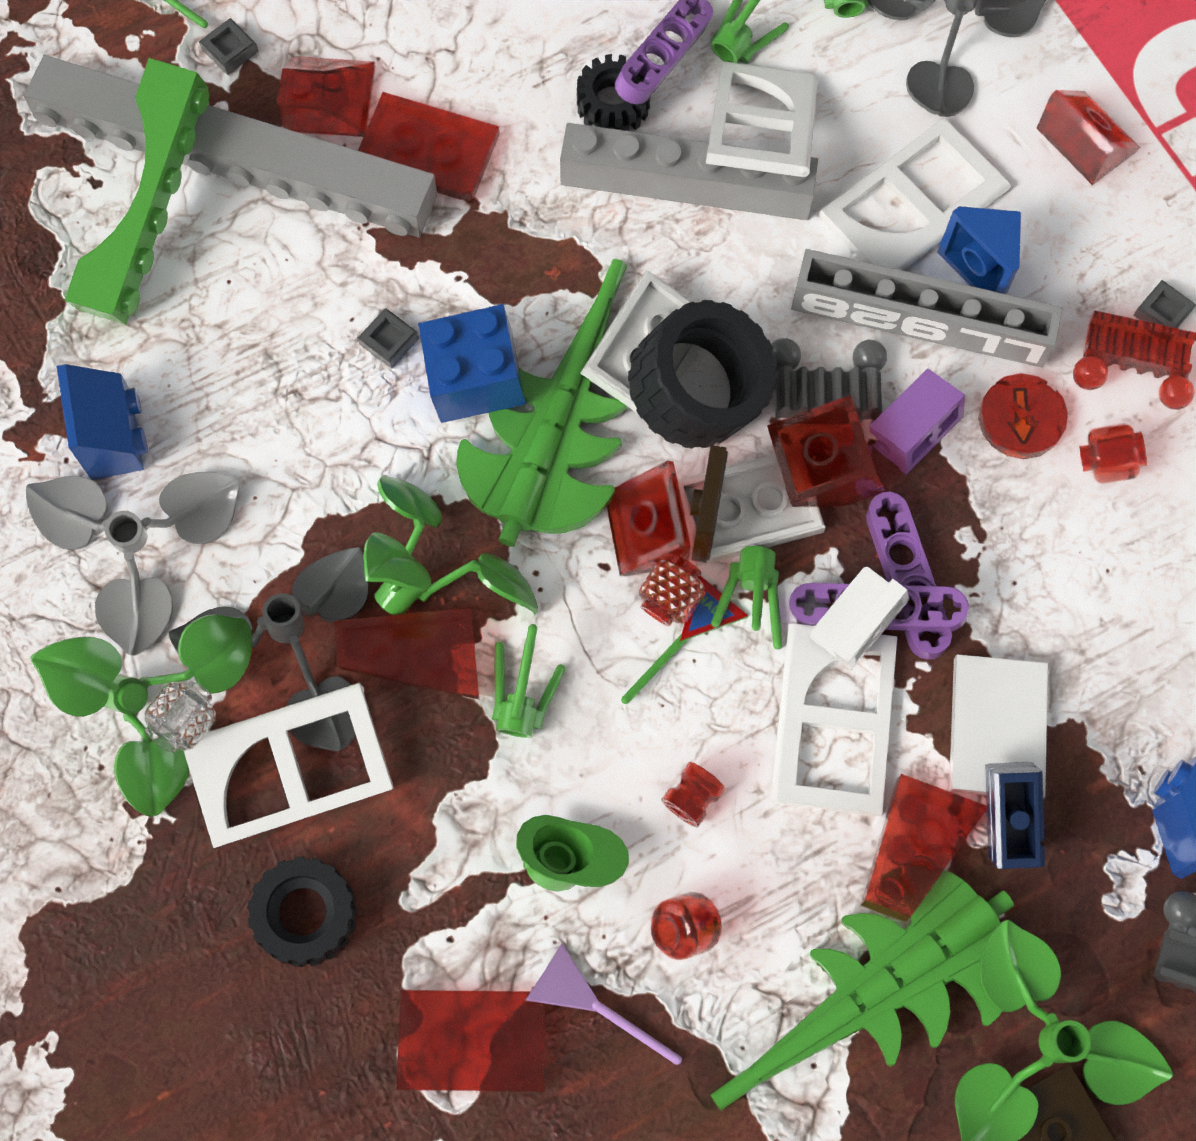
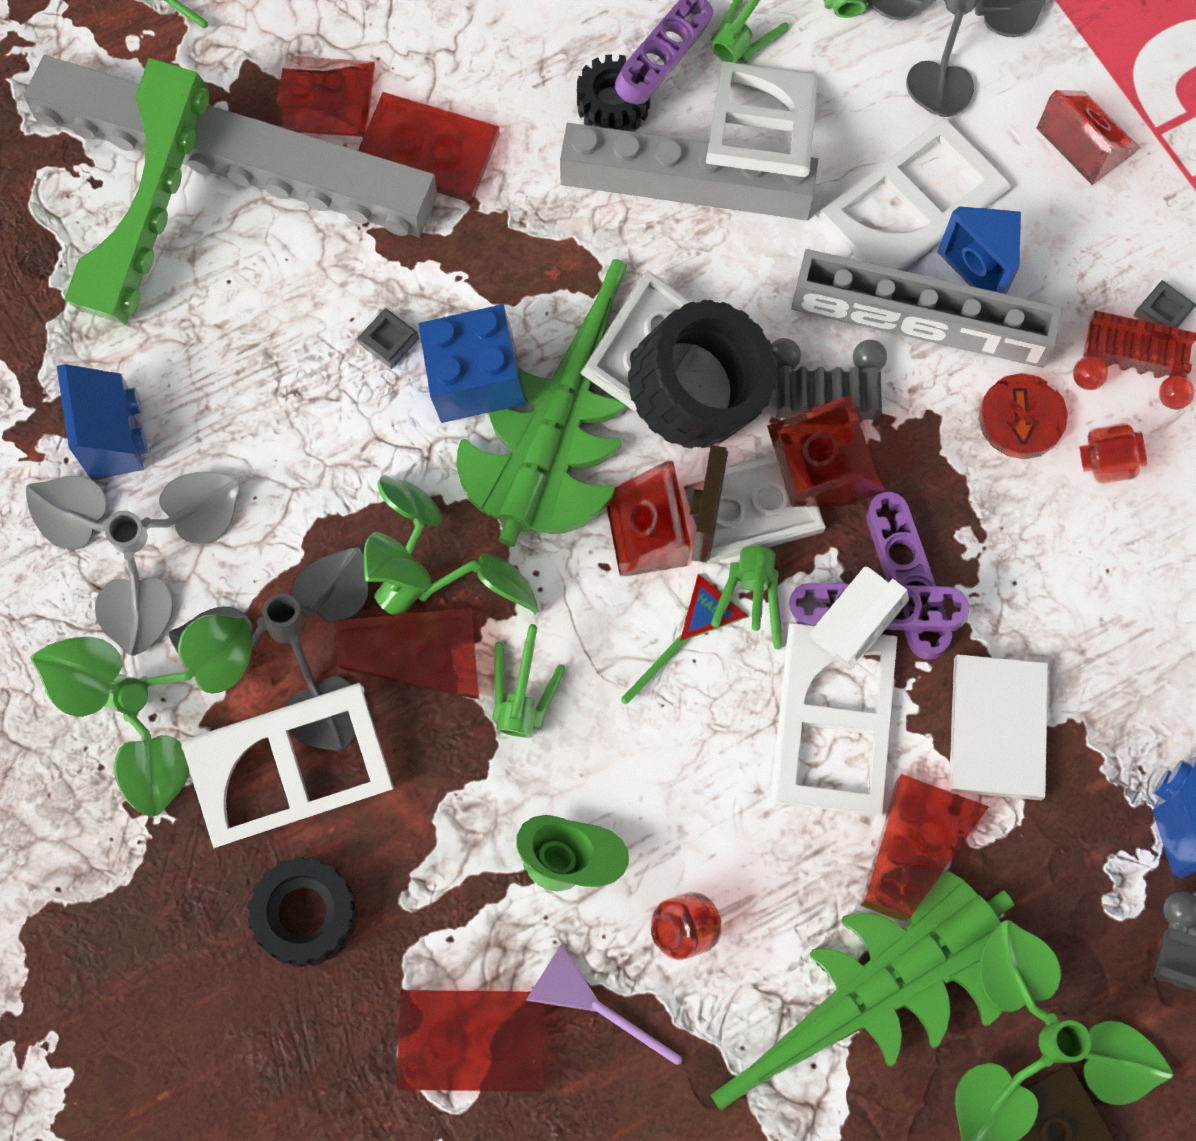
clear head [144,681,216,753] -> none
dark grey tile [199,18,259,75] -> none
clear red head [638,557,706,627] -> none
clear red wheel [661,762,726,828] -> none
medium lavender hinge [869,368,965,475] -> none
dark blue brick [985,762,1045,869] -> none

